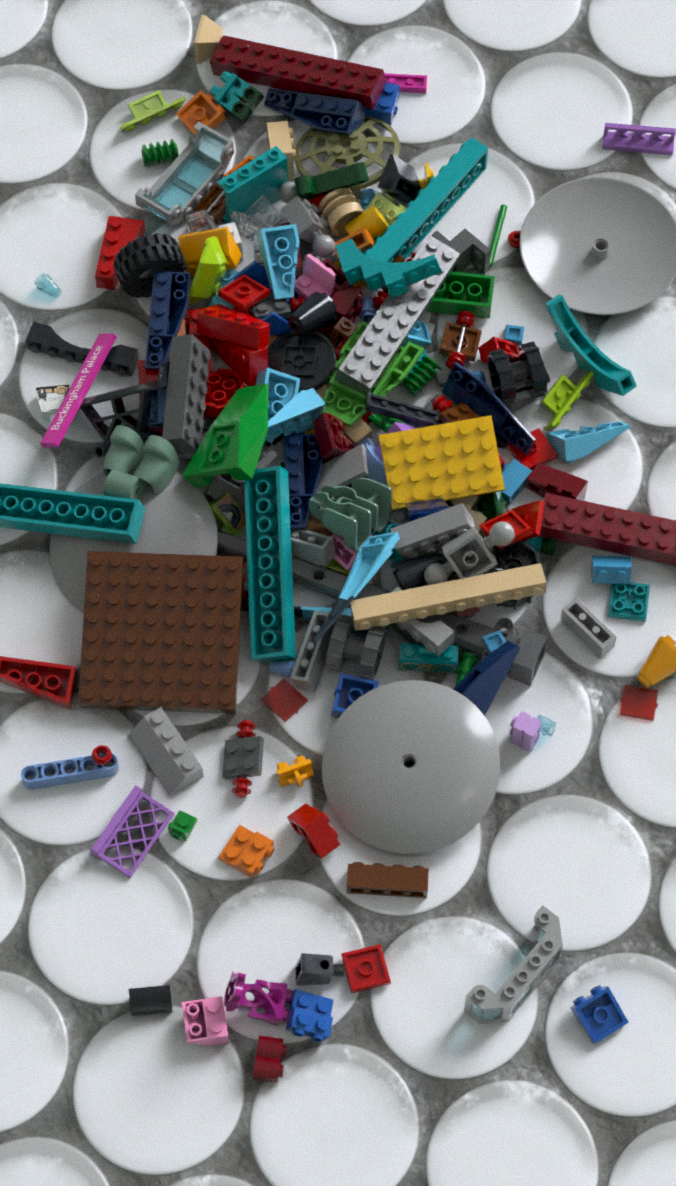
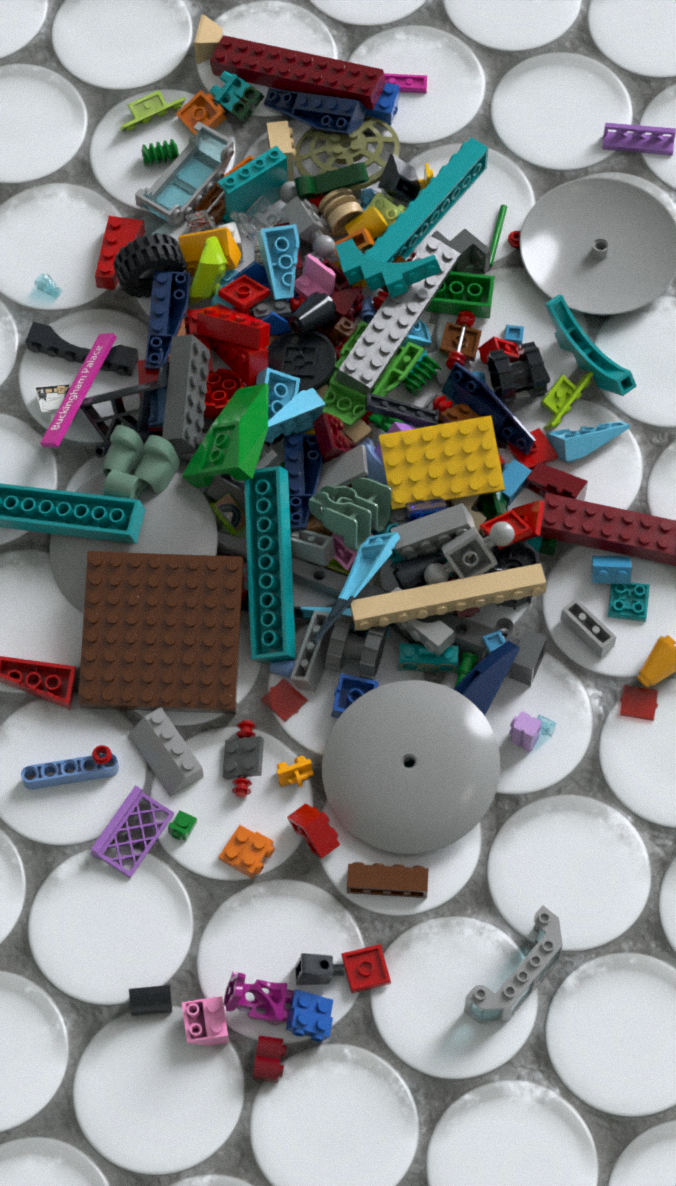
blue plate [570,985,629,1044] -> none

